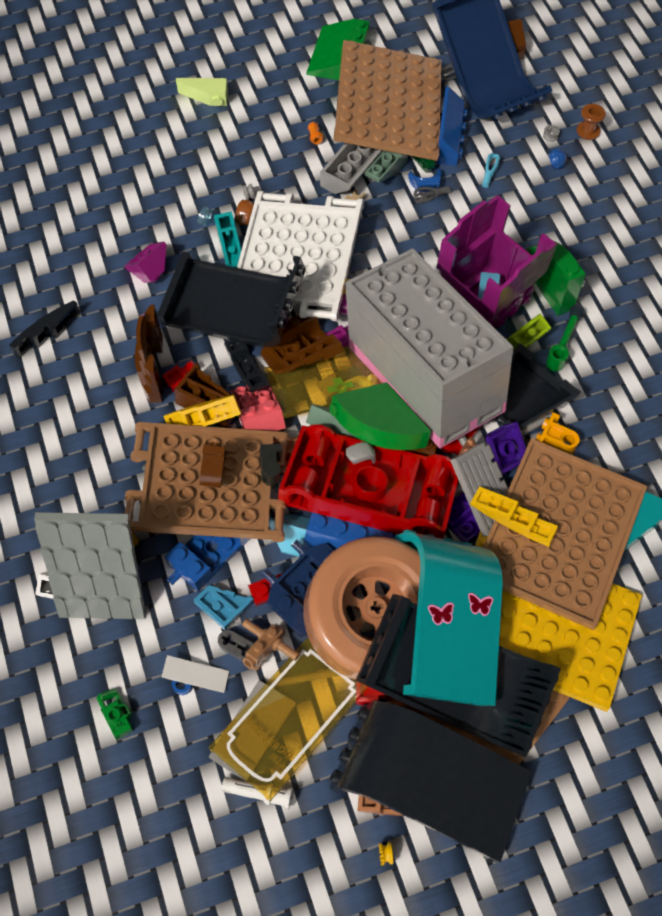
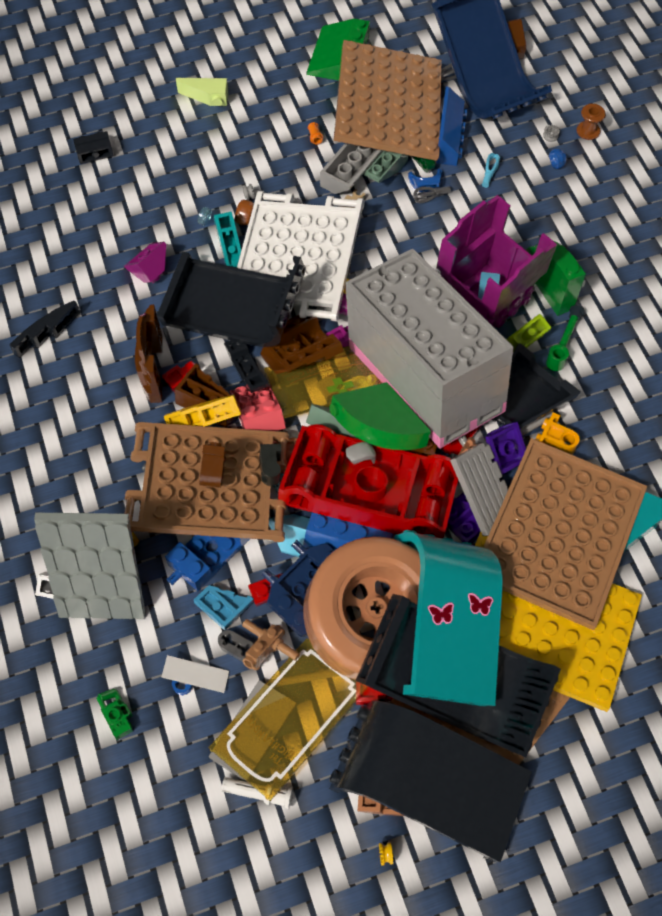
yellow slope [470,486,558,547] -> none
none -> black brick [73,131,114,164]

